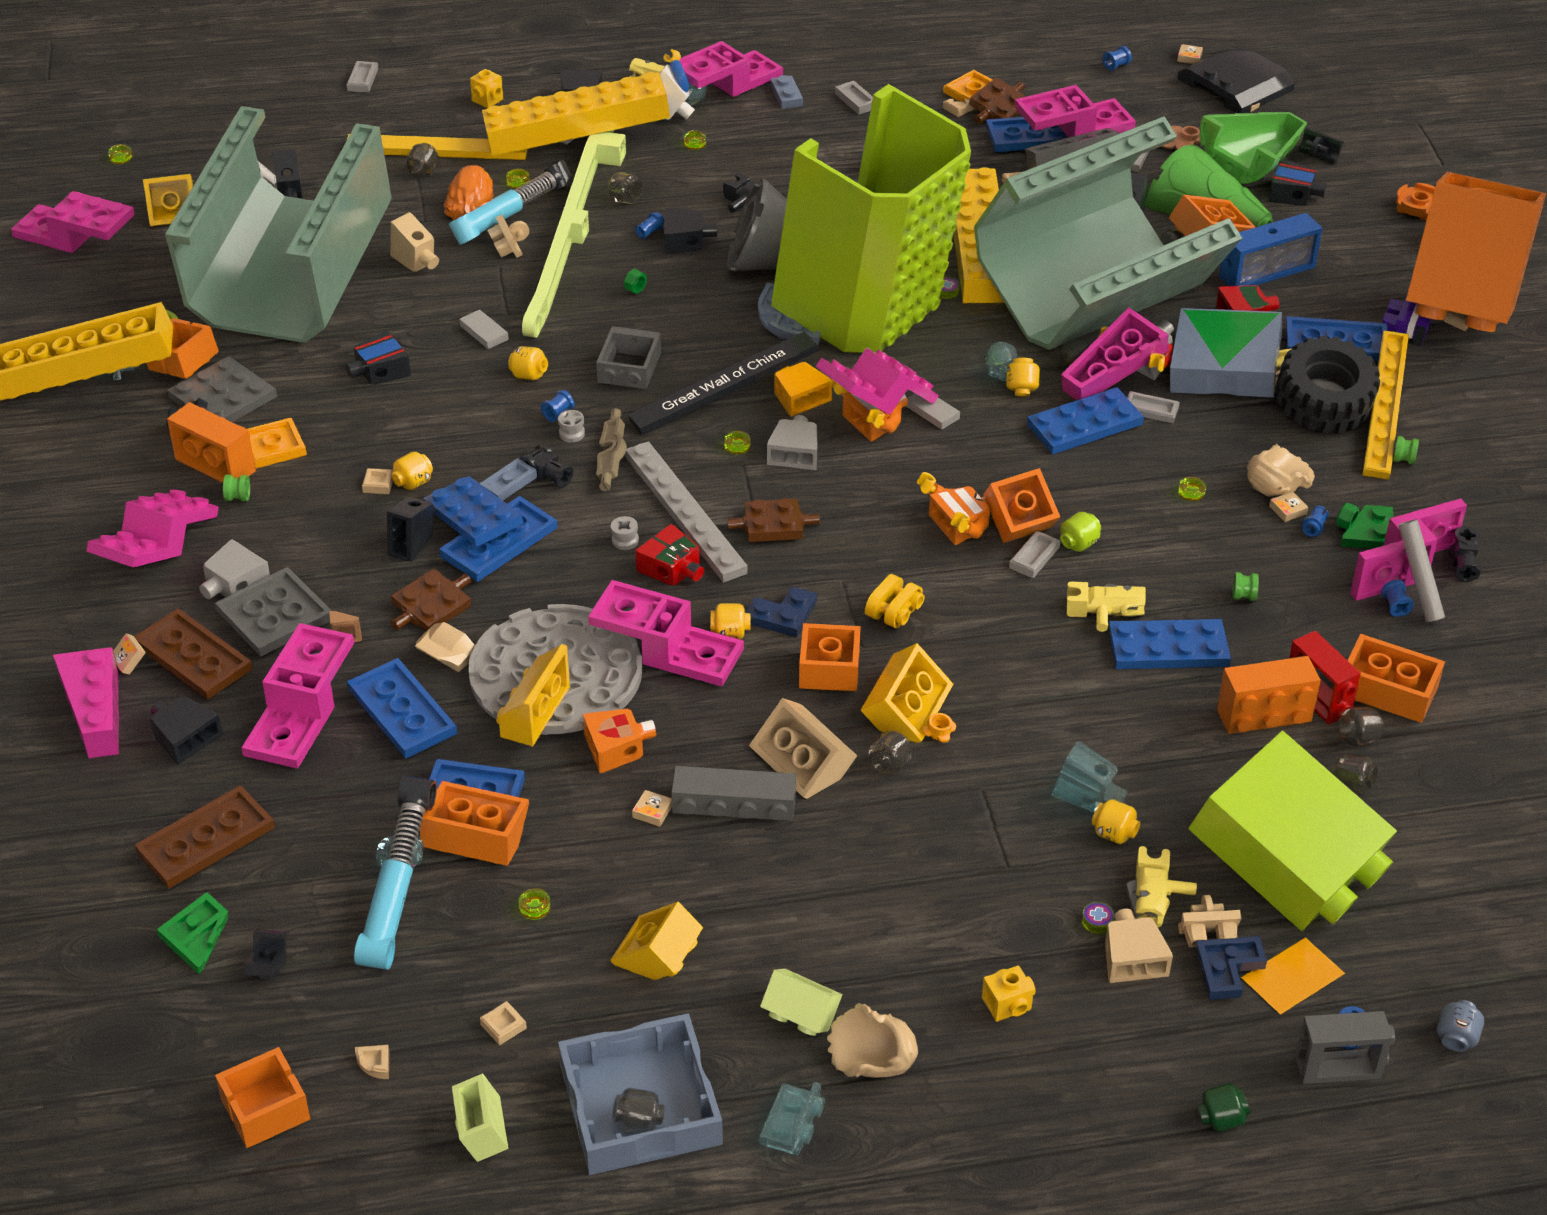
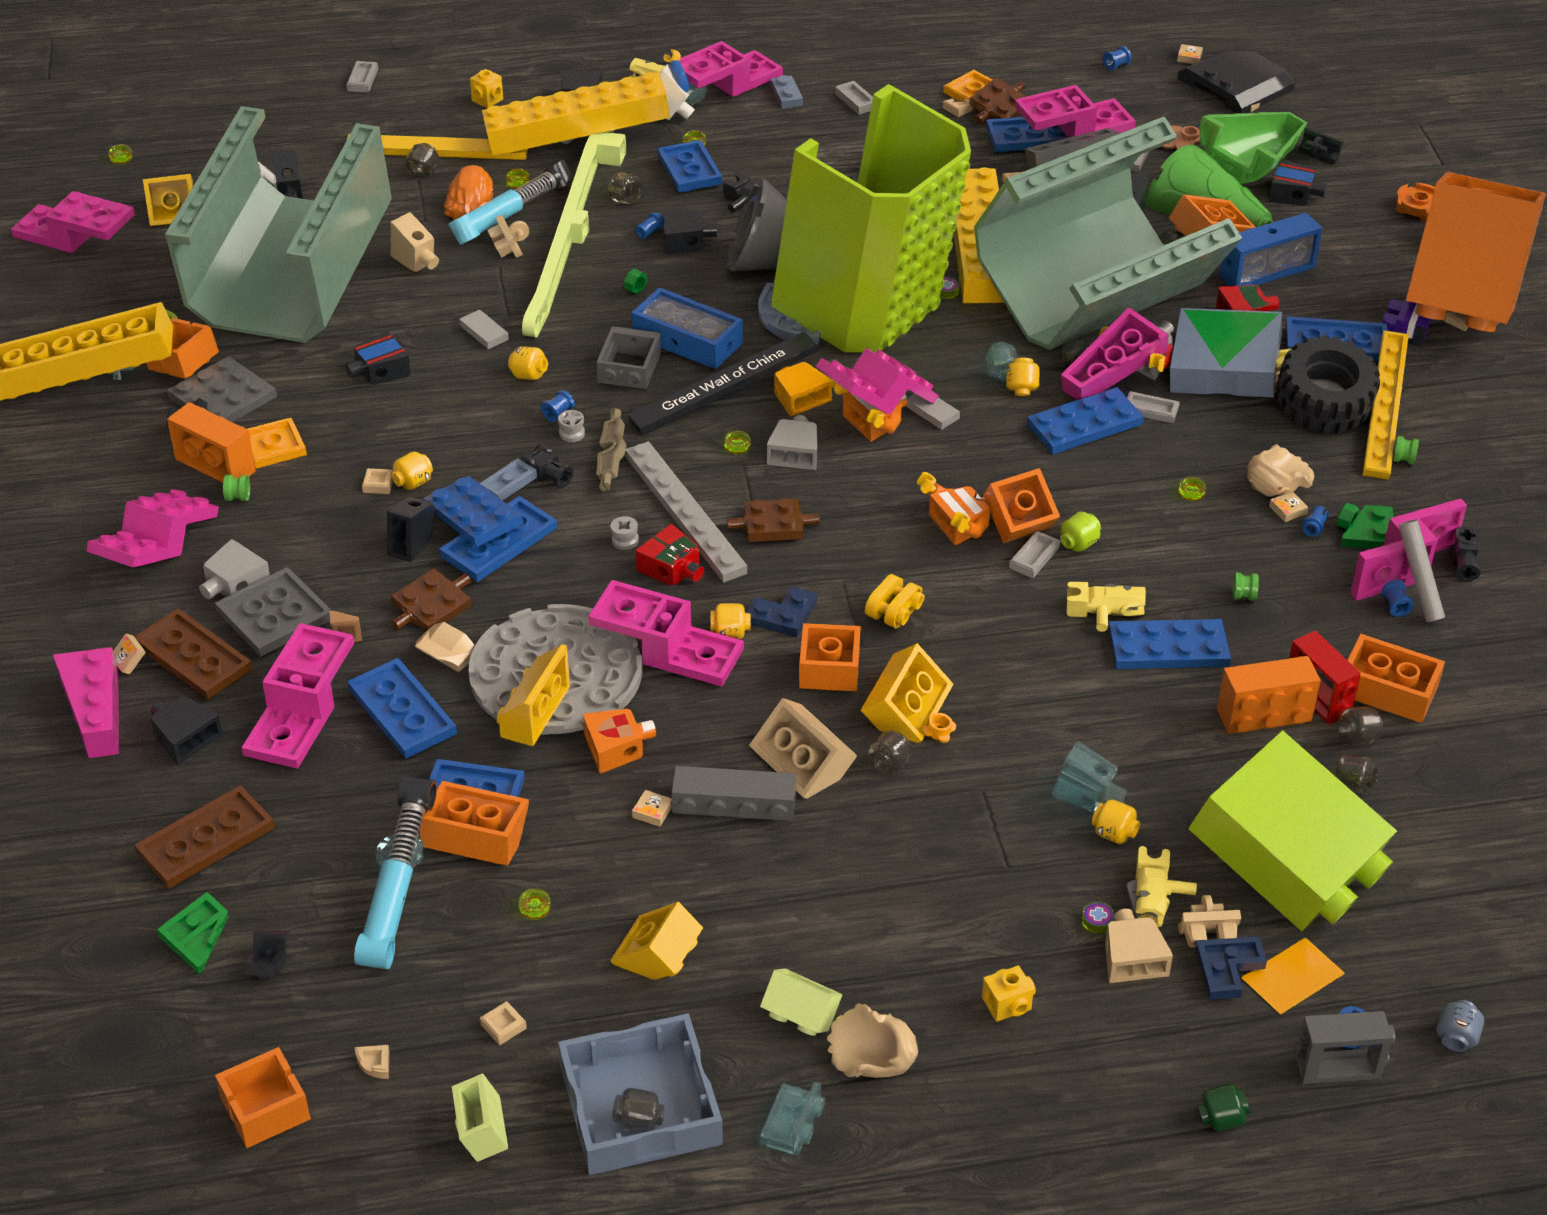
none -> blue brick [631,287,743,369]
none -> blue plate [657,140,722,192]

